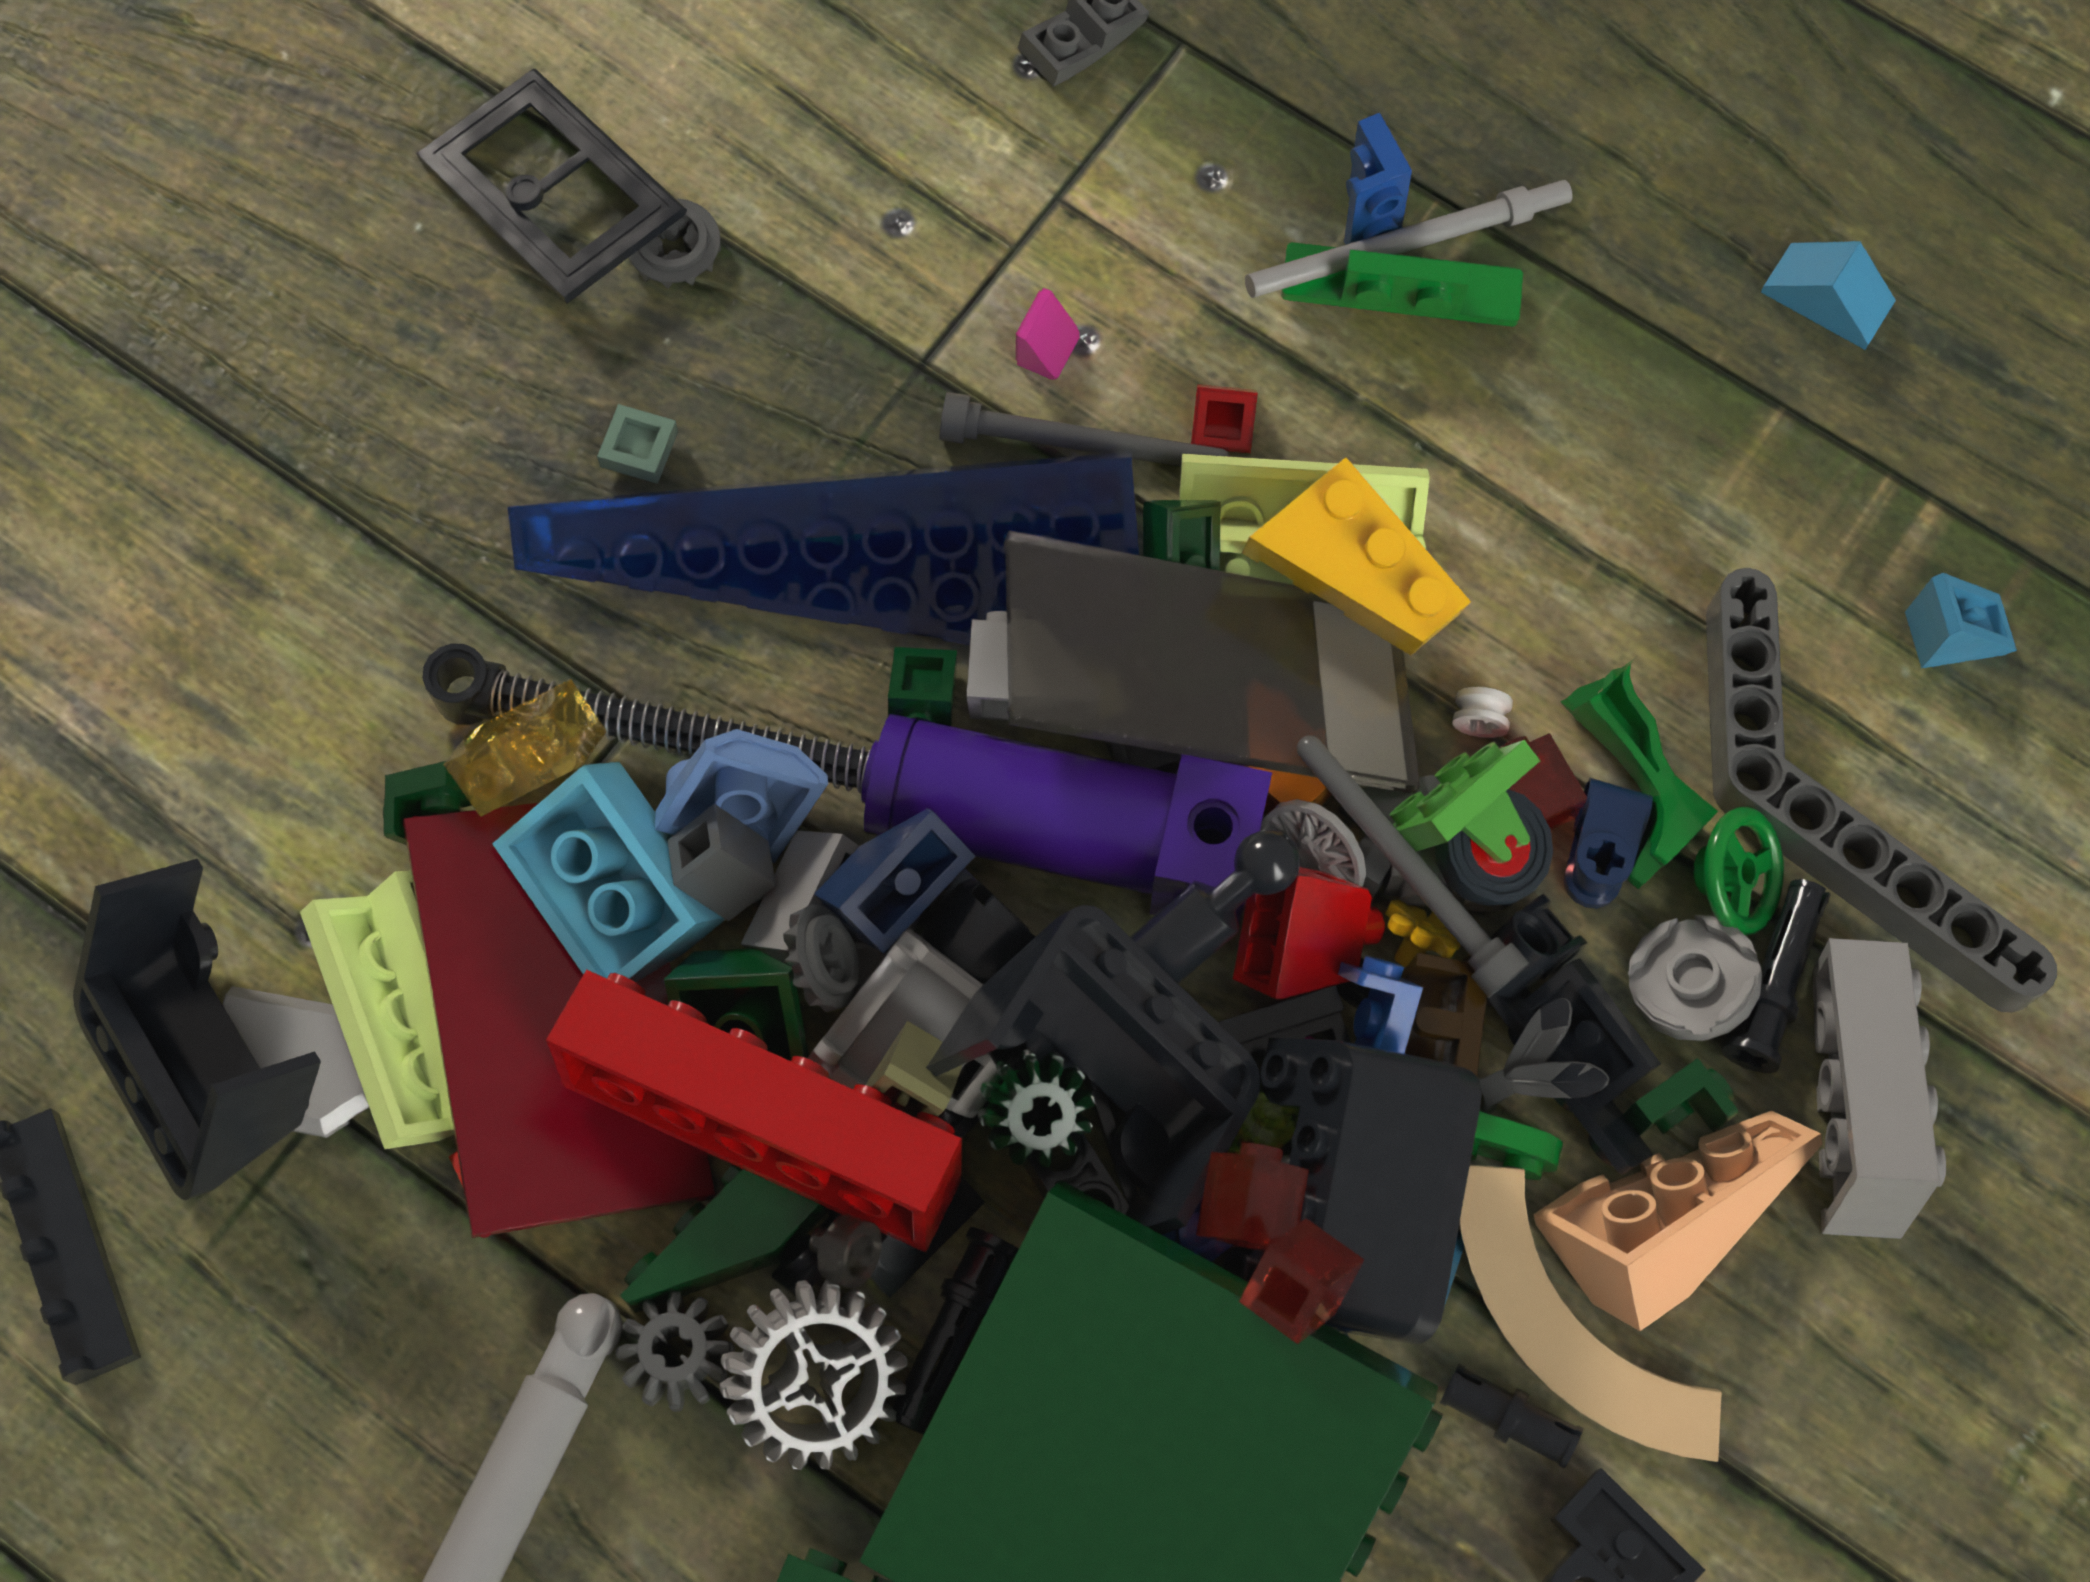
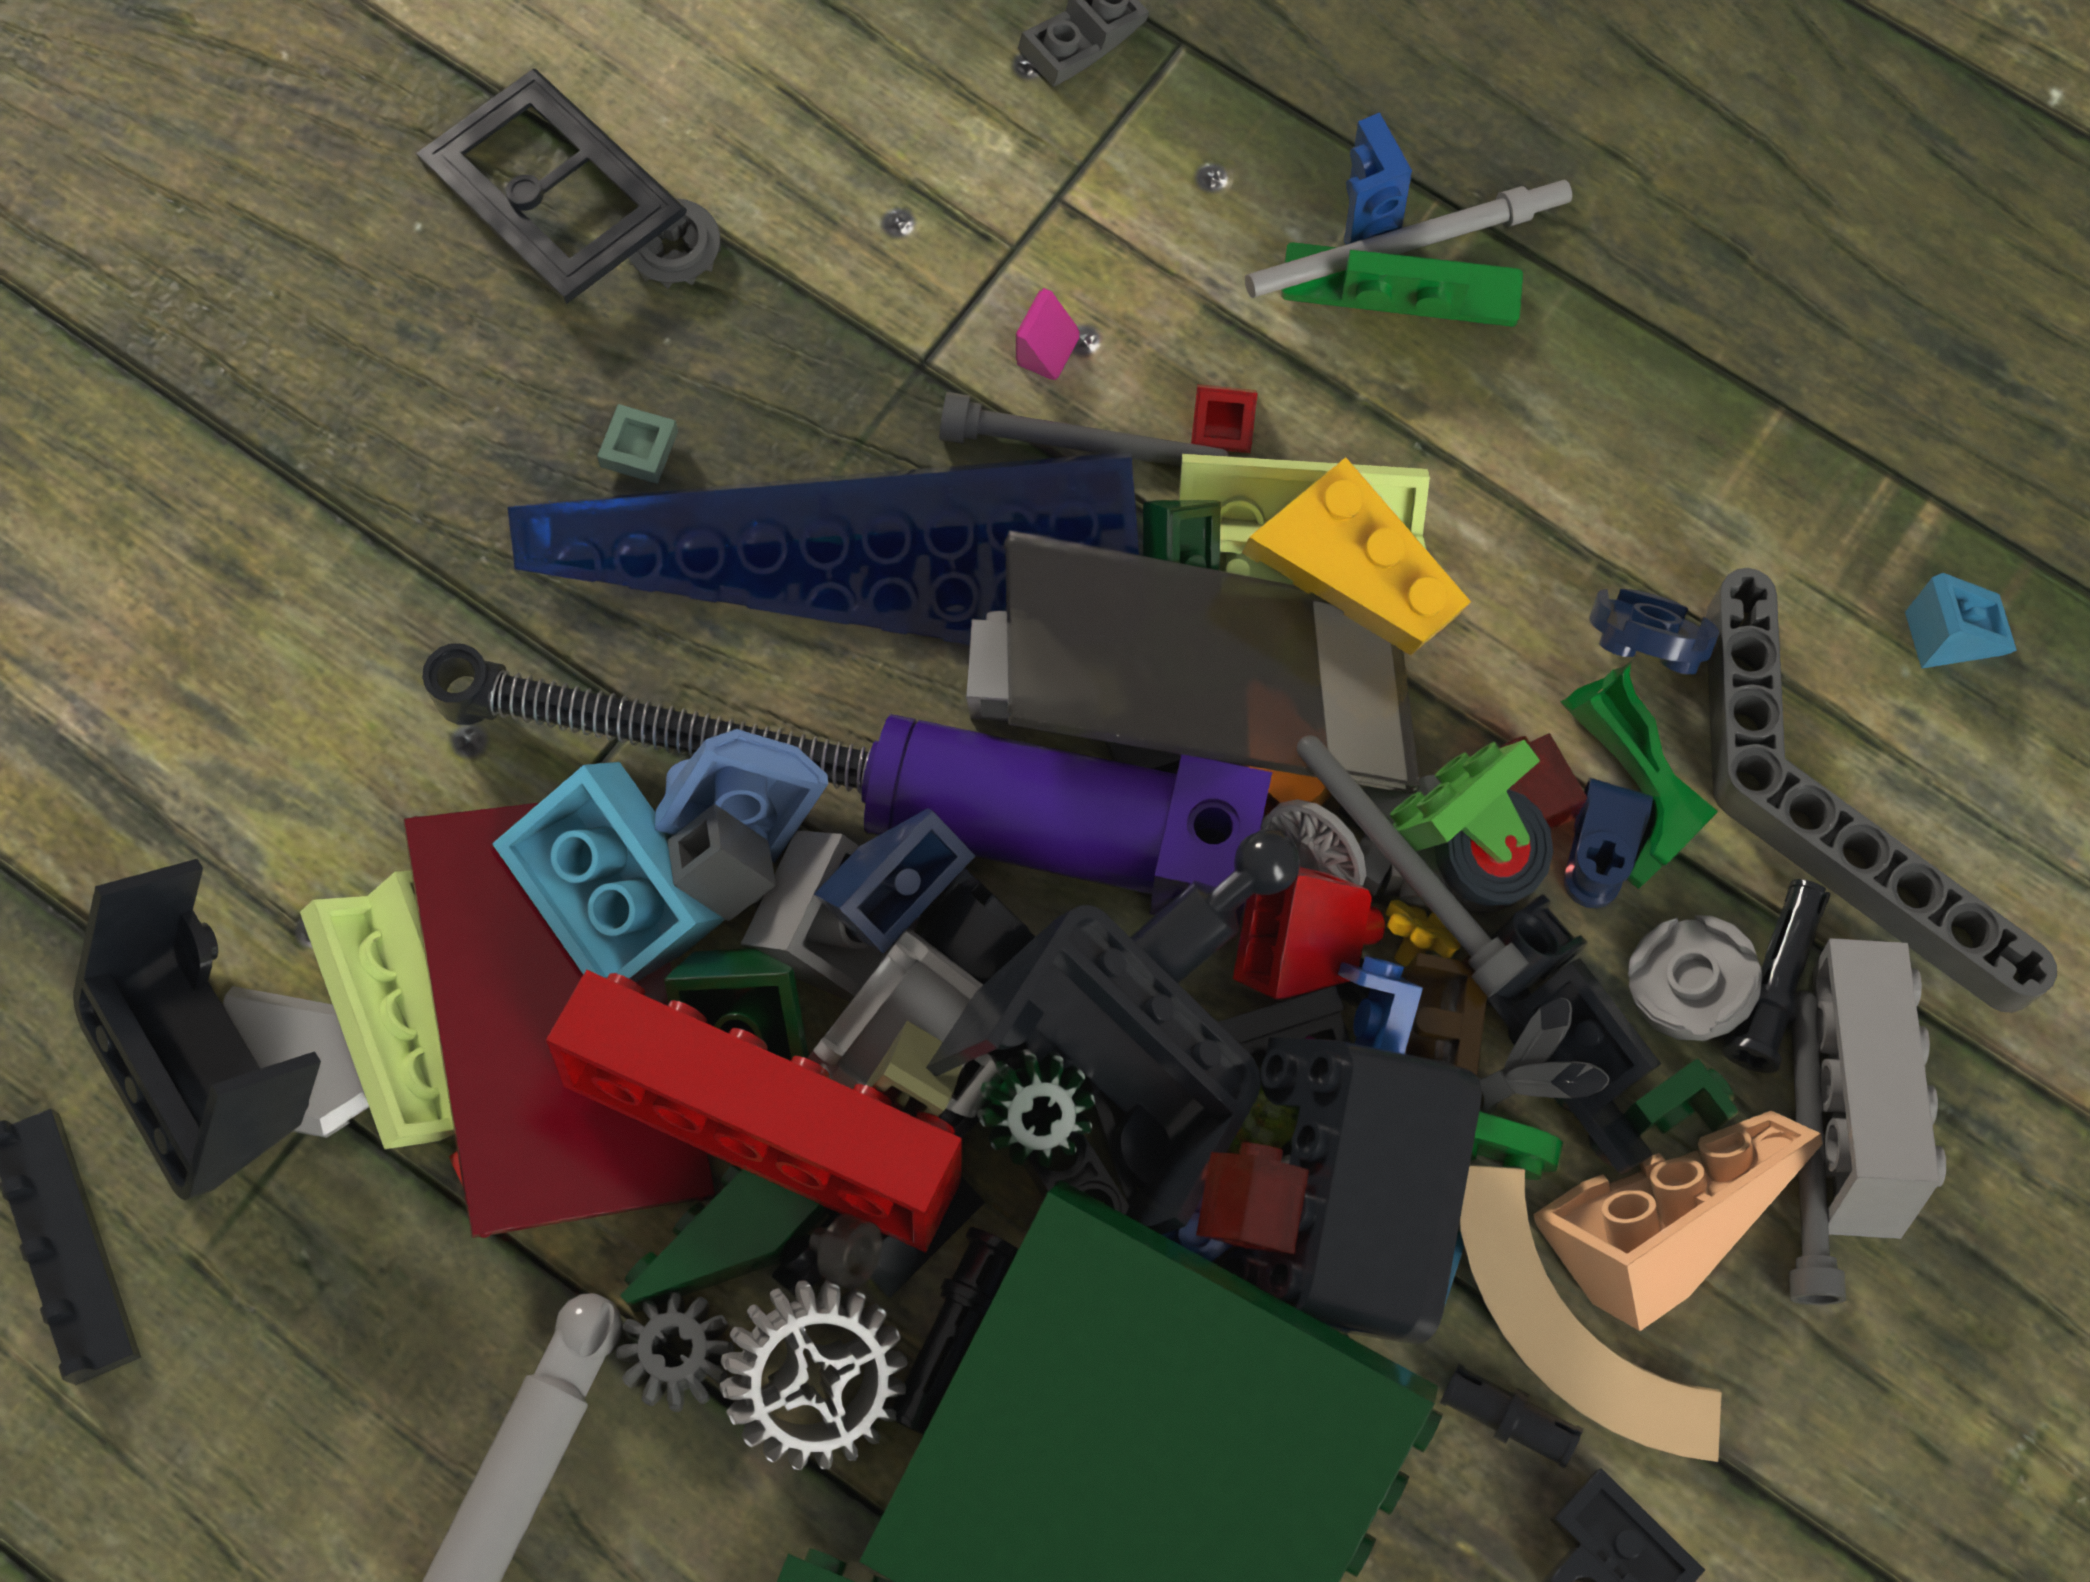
dark green bracket [383,761,488,845] -> none
clear yellow brick [443,679,607,817] -> none
dark grey gear [783,904,859,1012] -> none
dark green bracket [888,647,957,727] -> none
clear red brick [1239,1219,1365,1344] -> none
white bush [1452,687,1513,738] -> none
green piece [1694,807,1784,936] -> none
dark azure slope [1761,241,1896,350] -> none
none -> dark blue plate [1589,589,1719,675]
none -> dark grey piece [1789,990,1846,1305]

